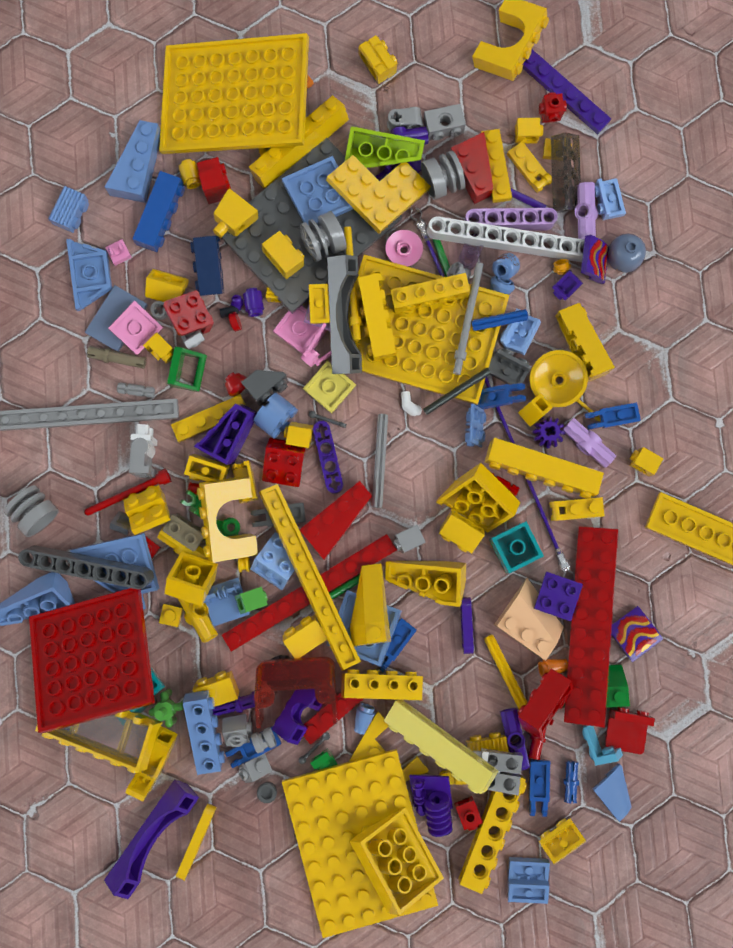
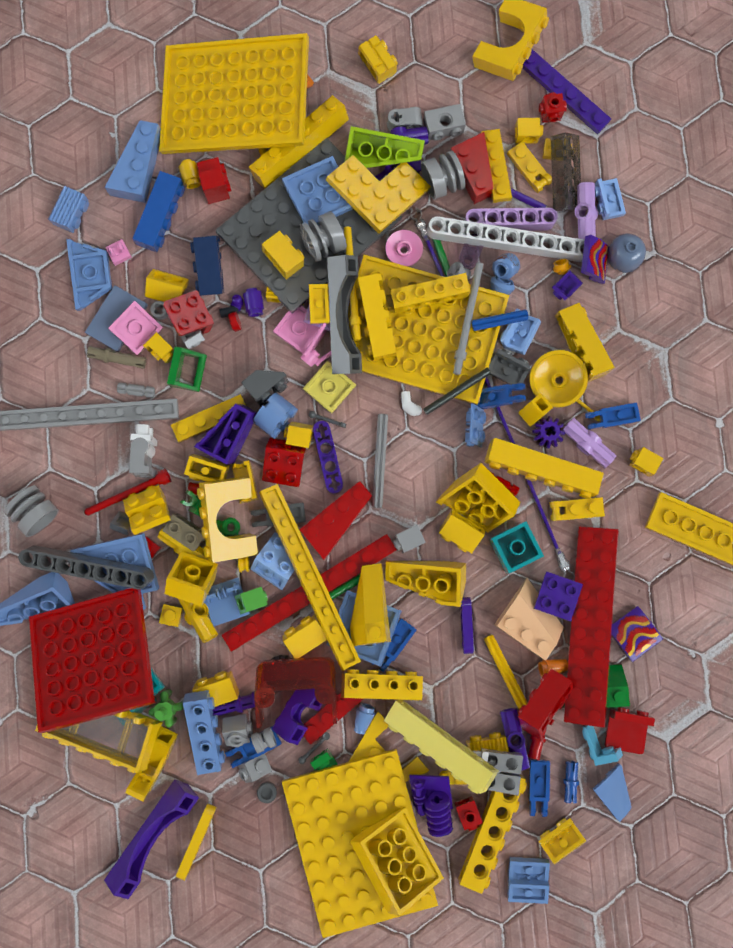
yellow torso [213,188,258,238] -> none
red cone [225,372,247,397] -> none

